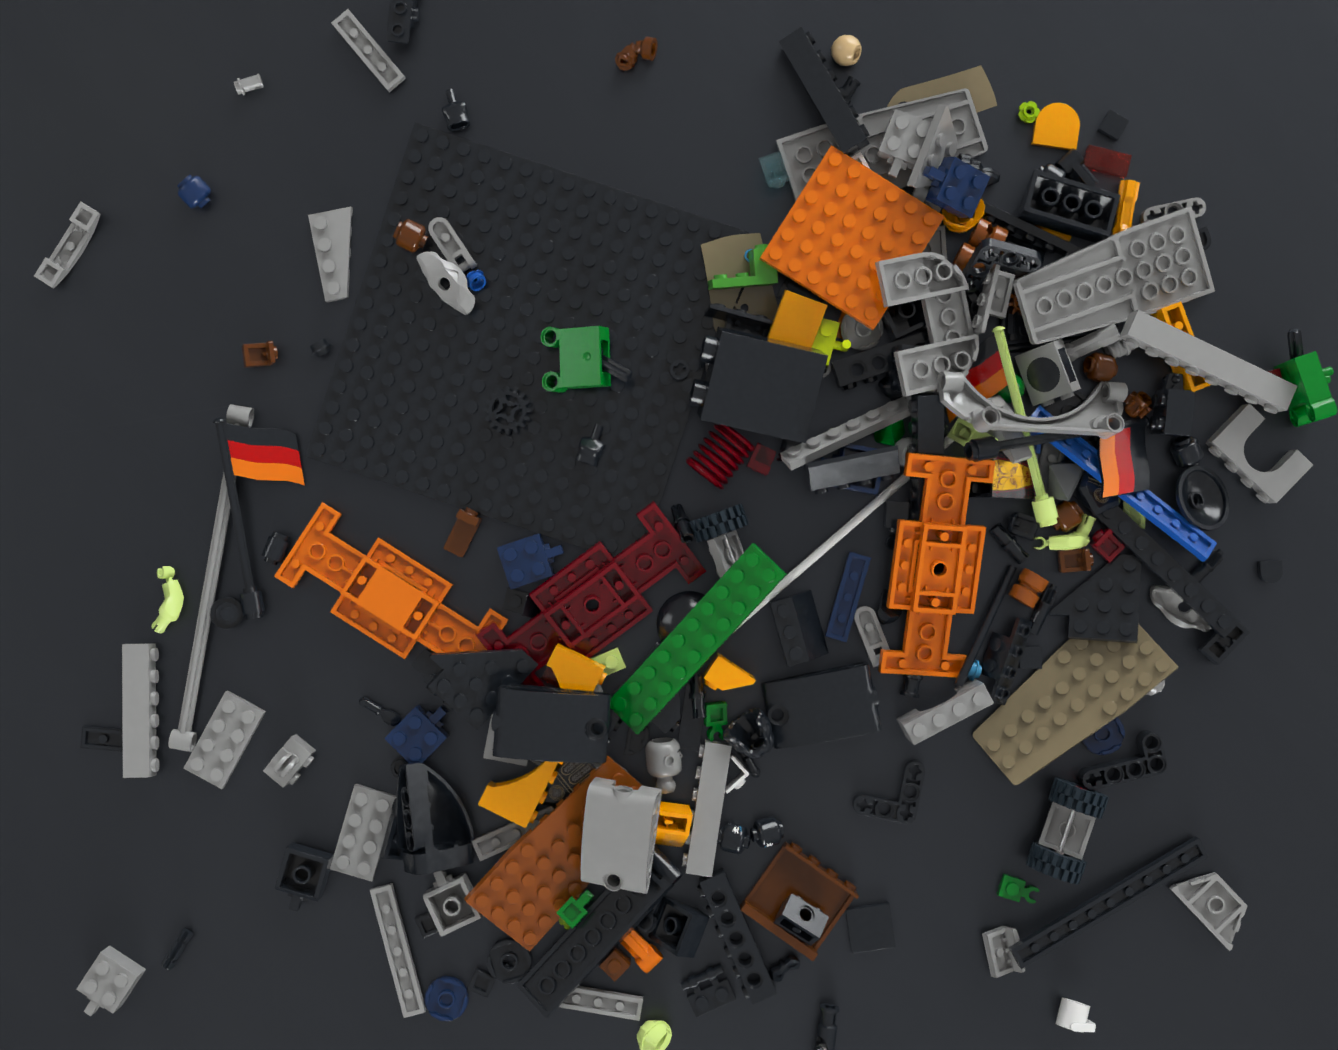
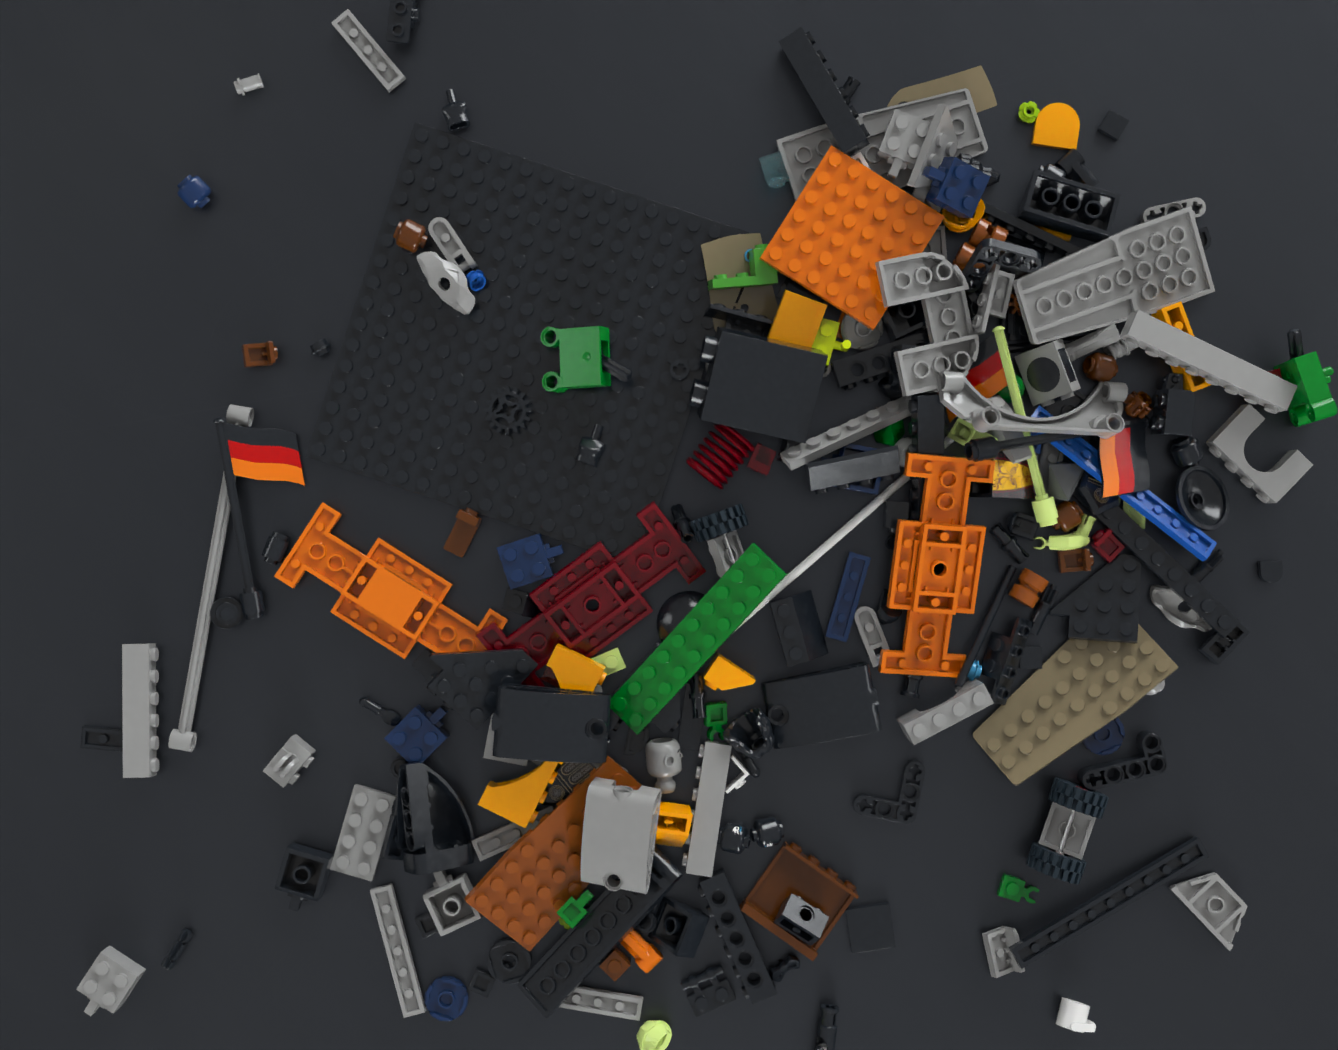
light grey slope [34,201,101,288] -> none
yellowish green arm [151,566,184,633] -> none
light grey plate [184,690,266,789] -> none
light grey wing [308,207,353,302] -> none
reddish brown arm [615,37,658,71] -> none
tan piece [831,35,862,66] -> none
clear red plate [1084,145,1132,178] -> none
light orange axle [1111,180,1140,236] -> none

